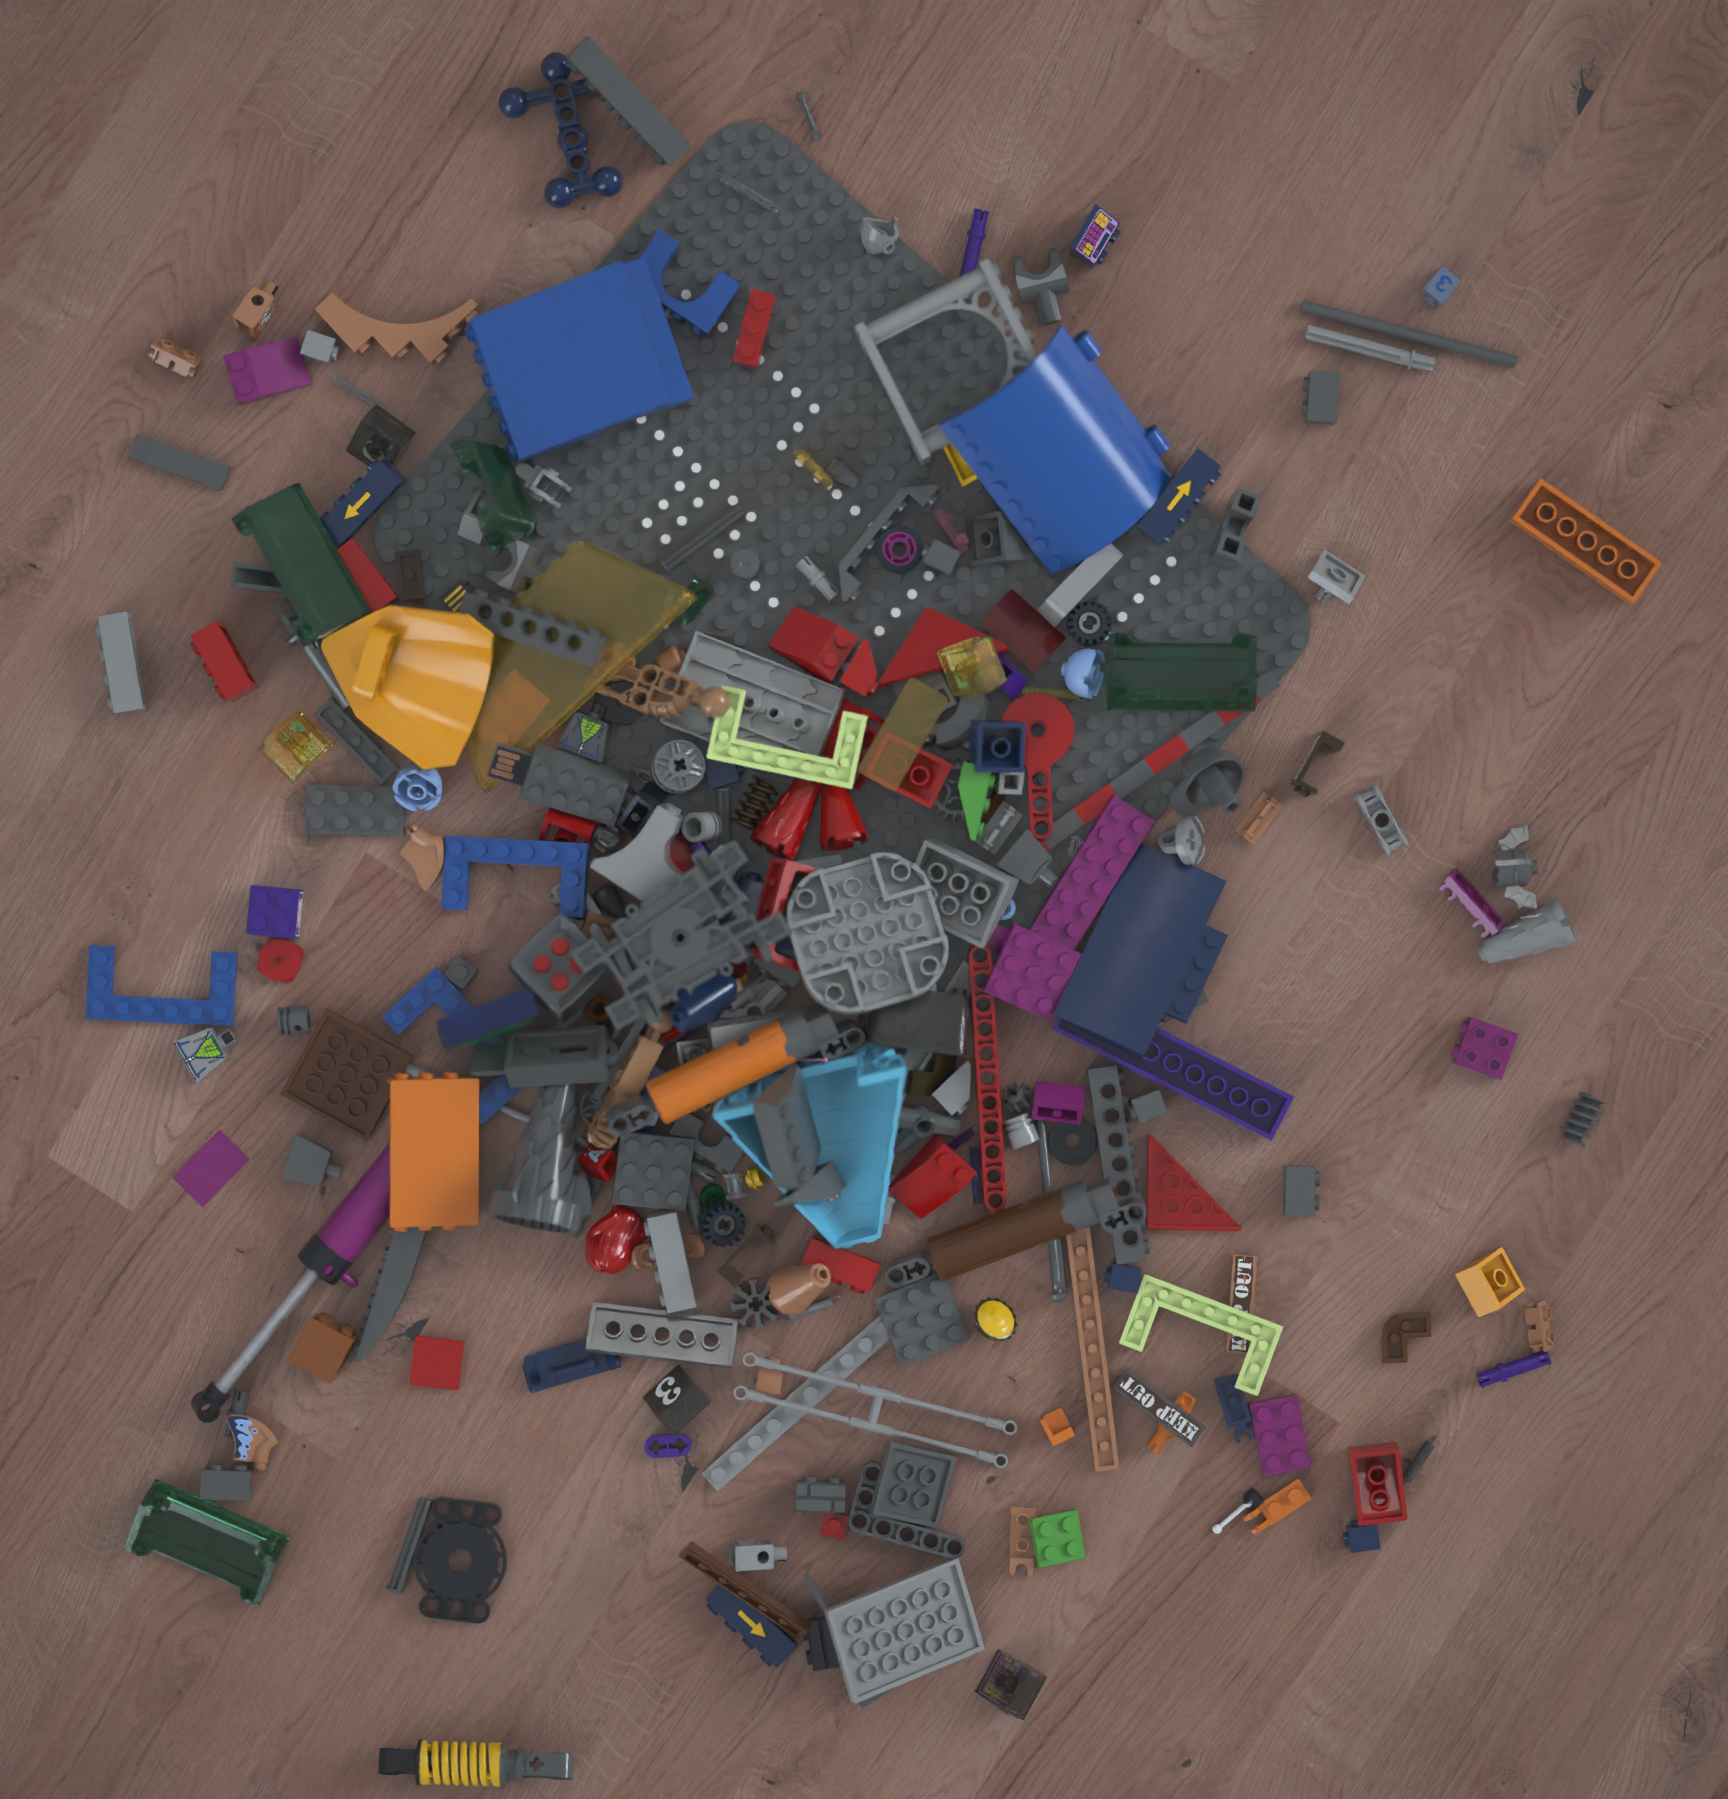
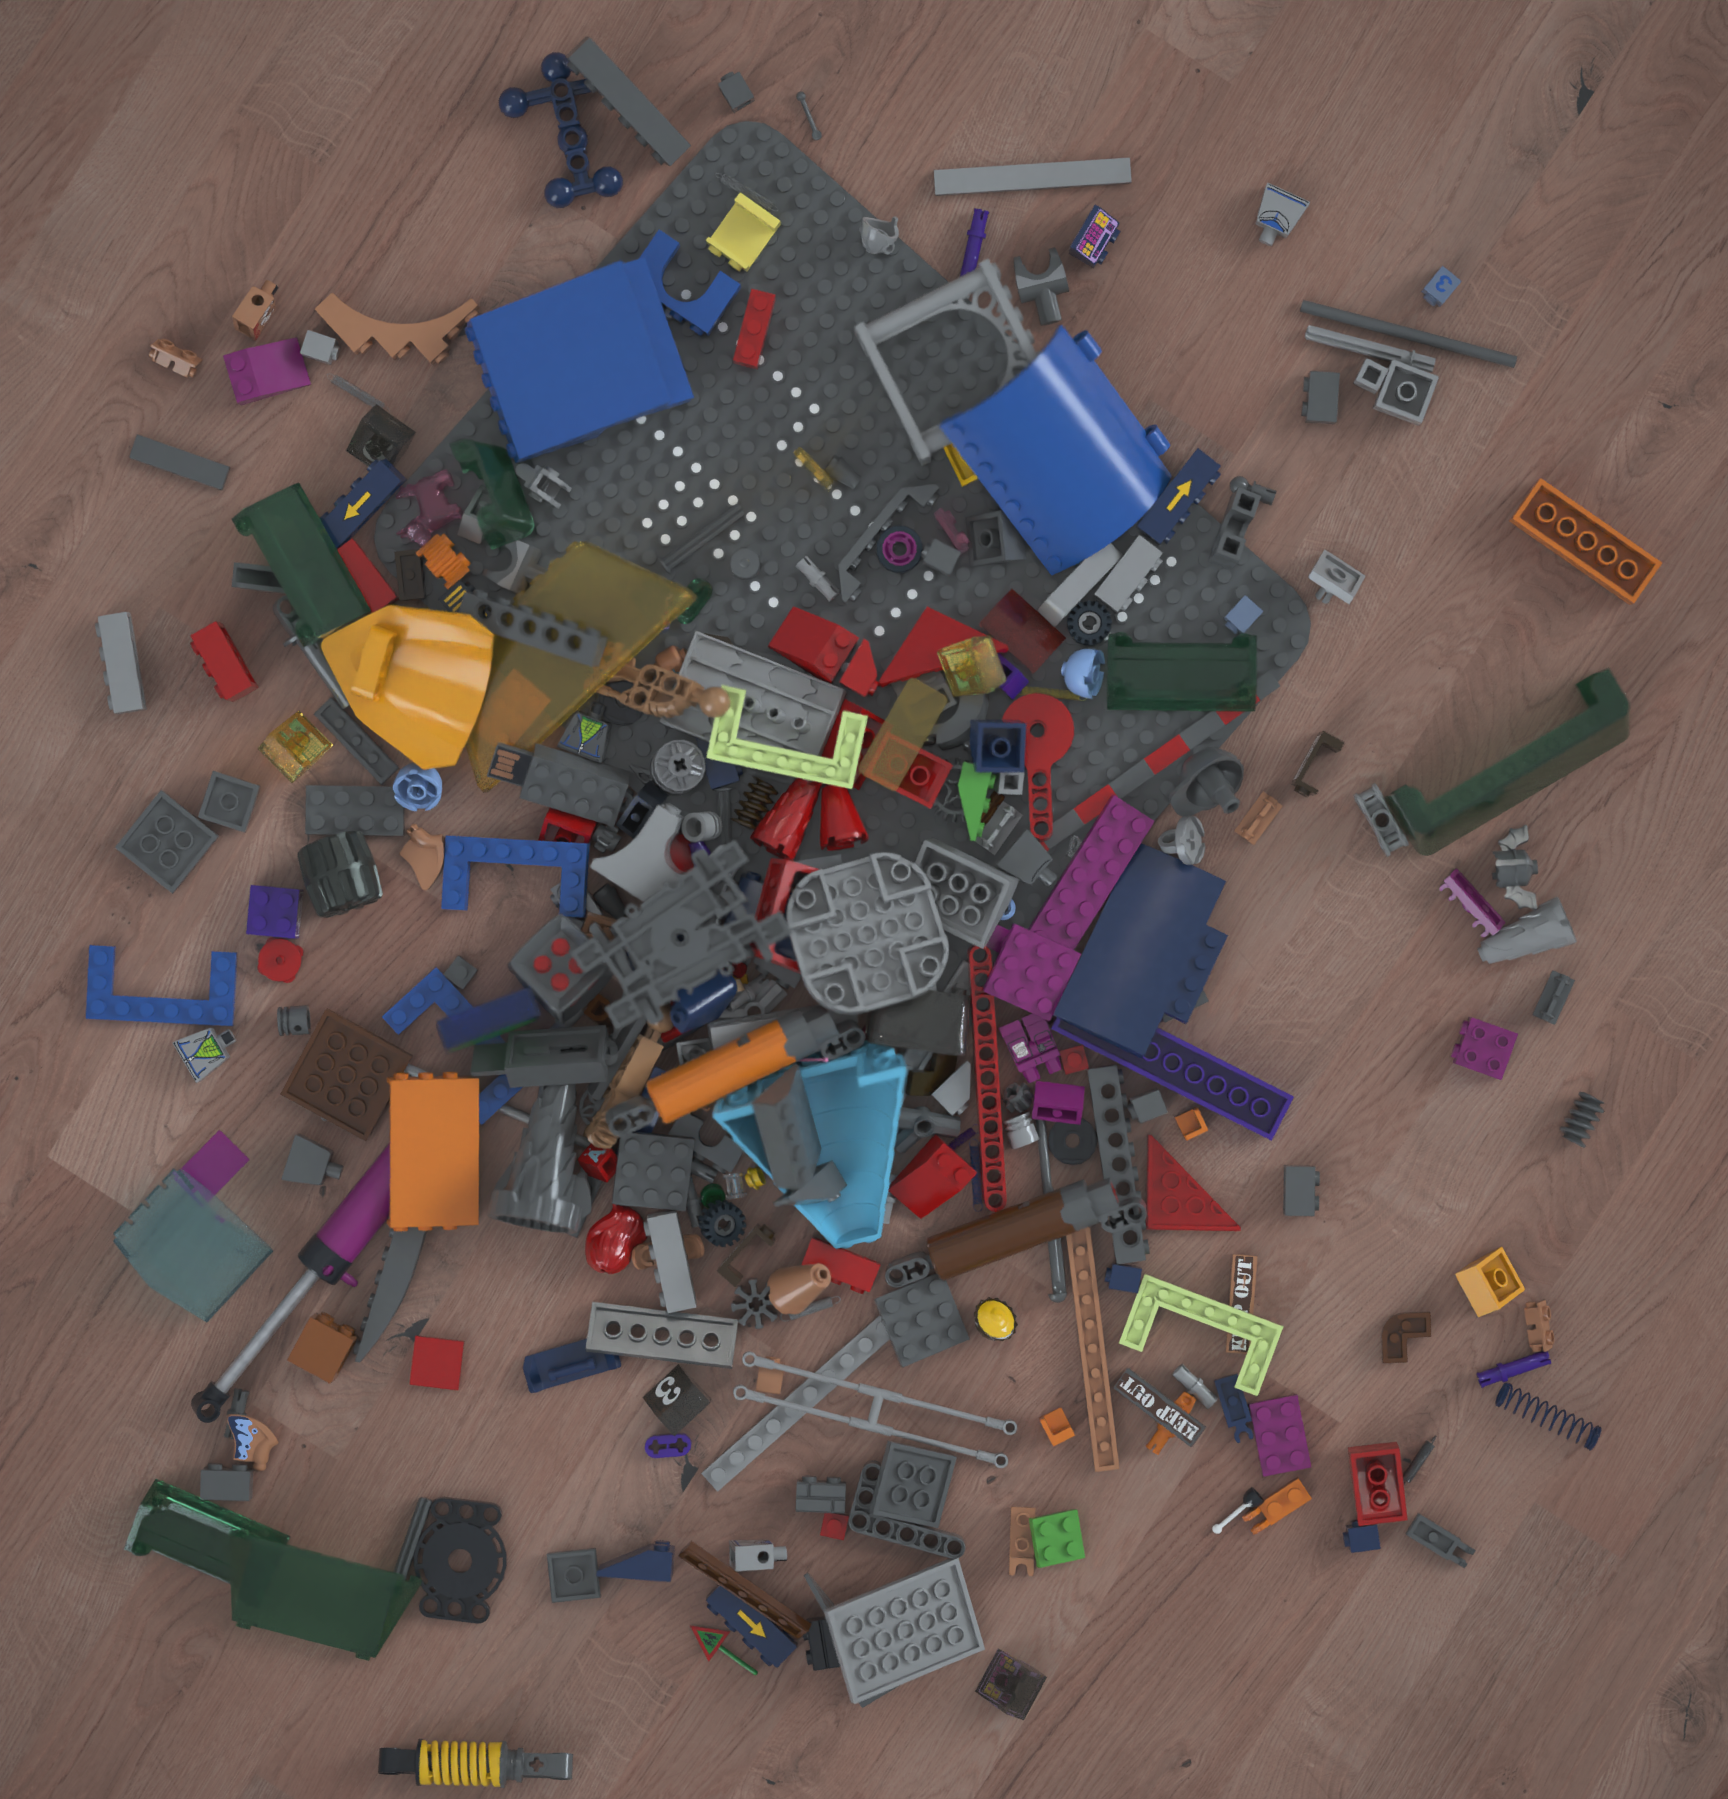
none -> clear light blue windscreen [113,1168,273,1322]
none -> dark grey plate [115,790,219,894]
none -> dark grey plate [198,771,261,833]
none -> clear green windscreen [229,1528,422,1661]
none -> pearl dark grey wheel [298,831,383,918]
none -> clear pink animal [395,469,463,547]
none -> orange brick [416,533,471,590]
none -> dark grey plate [547,1548,601,1603]
none -> dark blue slope [596,1540,675,1582]
none -> piece [690,1625,758,1675]
none -> light yellow panel [706,192,781,272]
none -> dark grey brick [718,71,755,113]
none -> light grey tile [934,158,1131,196]
none -> magenta hips [998,1013,1062,1083]
none -> red plate [1059,1045,1089,1075]
none -> light grey brick [1094,535,1163,613]
none -> light grey pin [1172,1364,1218,1409]
none -> orange panel [1174,1107,1208,1141]
none -> sand blue brick [1224,595,1263,635]
none -> dark grey pin [1230,476,1277,506]
none -> light grey torso [1255,183,1310,246]
none -> light grey brick [1353,358,1388,394]
none -> light grey brick [1373,360,1439,426]
none -> clear green windscreen [1384,668,1630,856]
none -> dark grey hinge [1405,1513,1476,1568]
none -> dark blue piece [1495,1382,1602,1451]
none -> dark grey hinge [1532,970,1575,1025]

